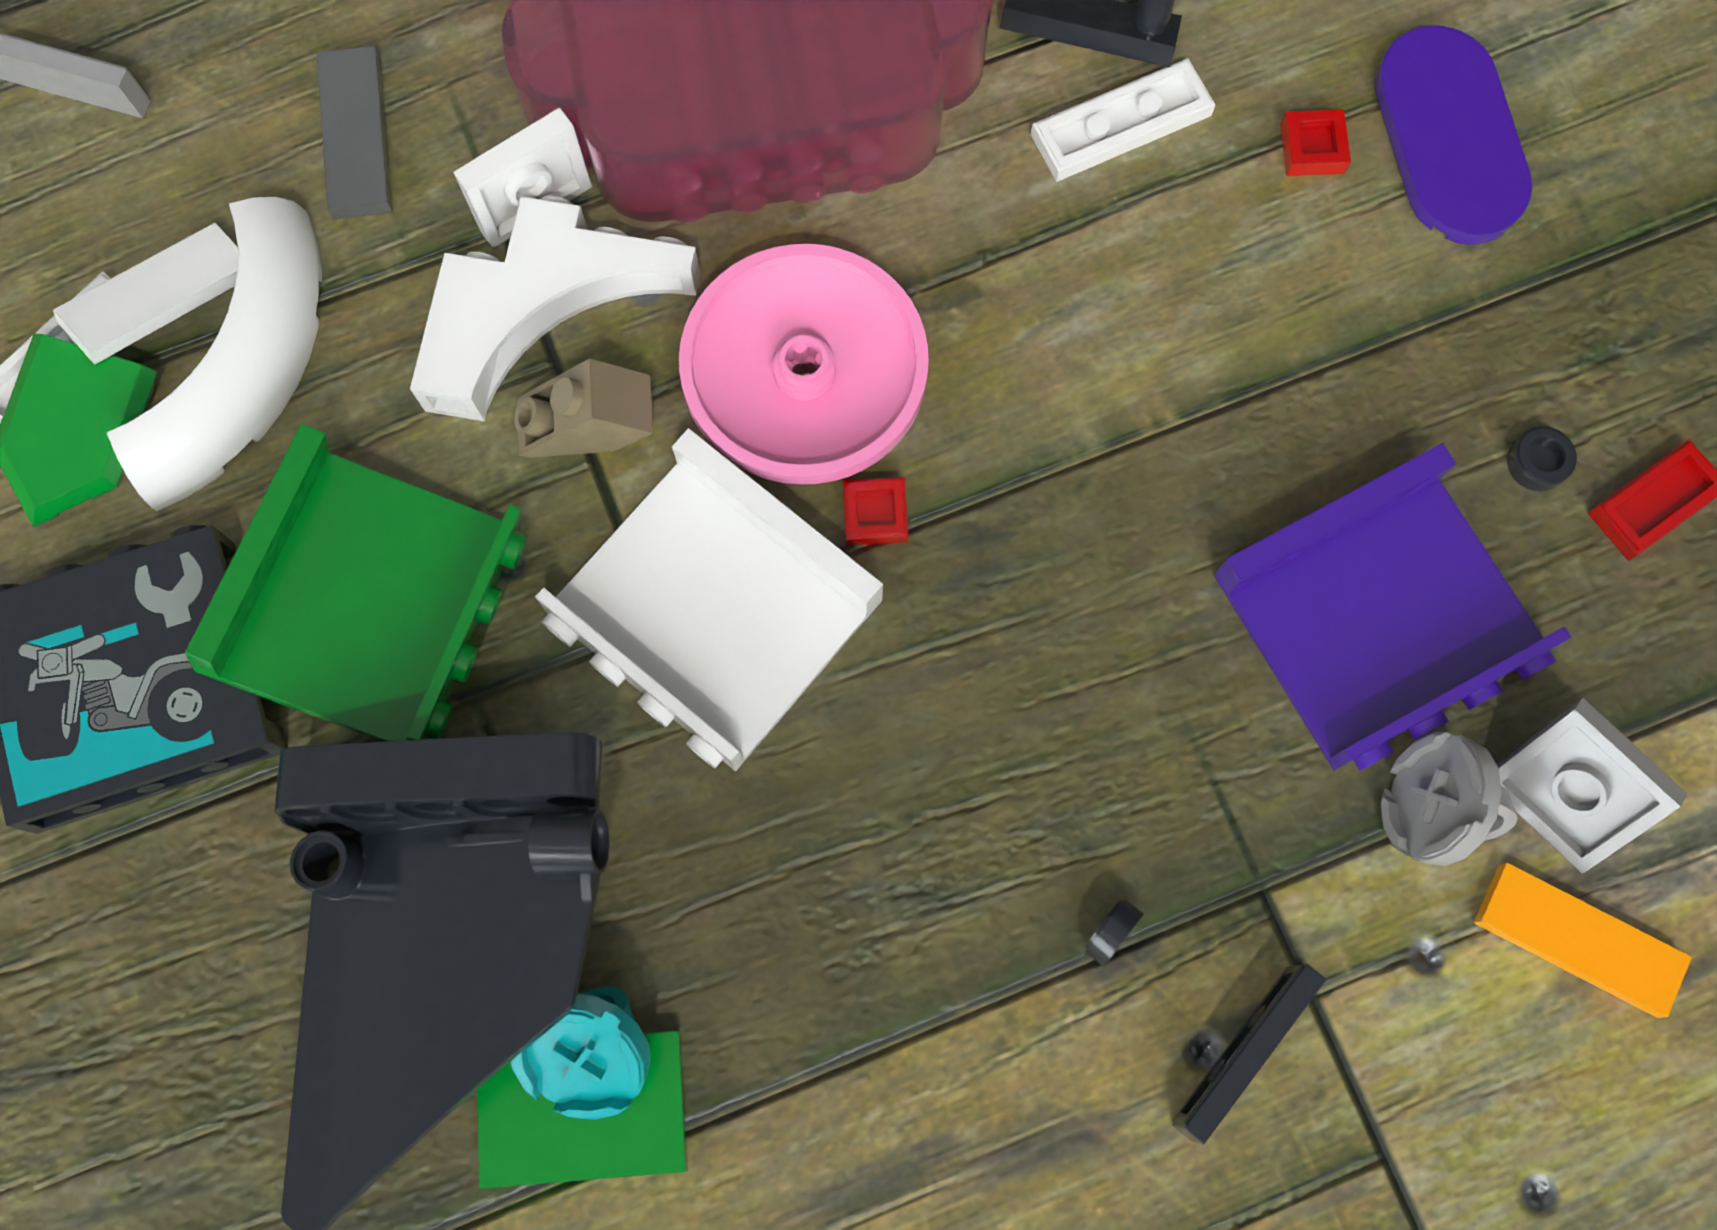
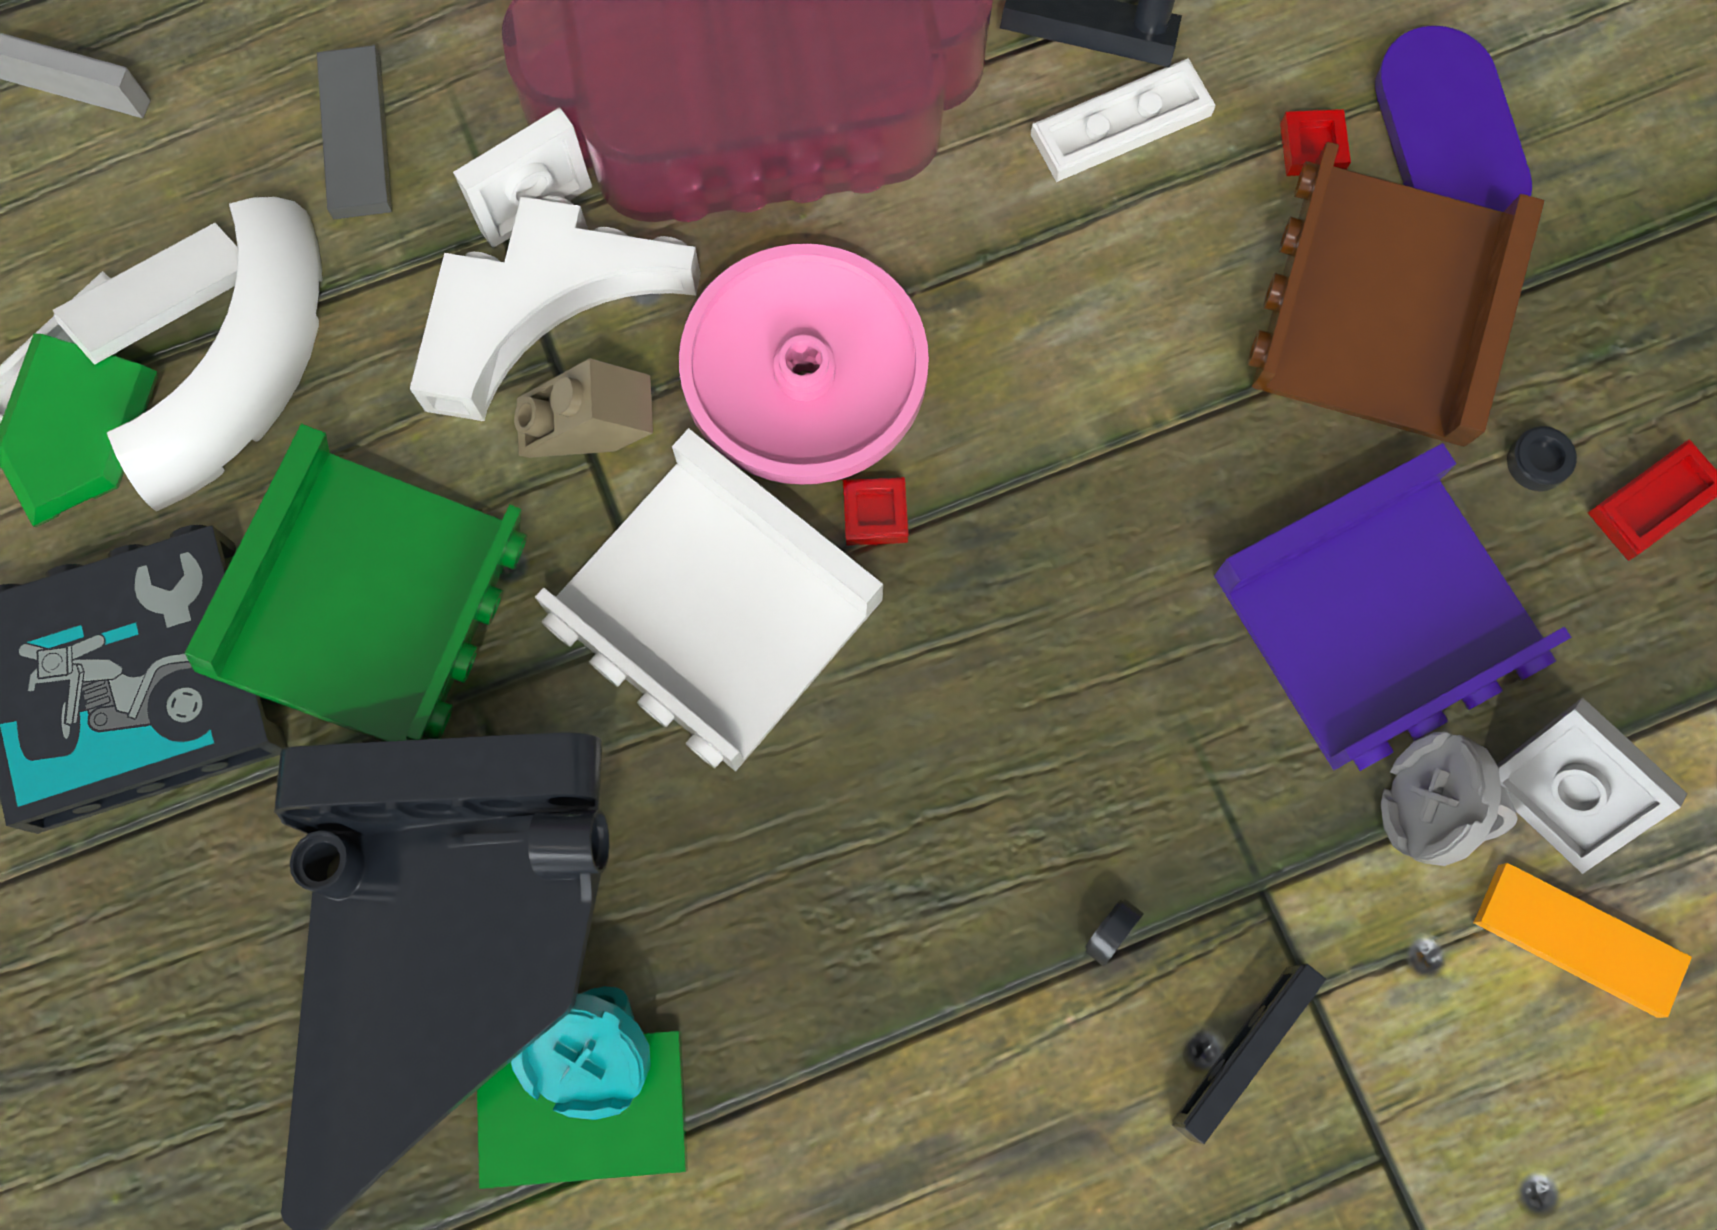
none -> reddish brown panel [1247,142,1545,447]

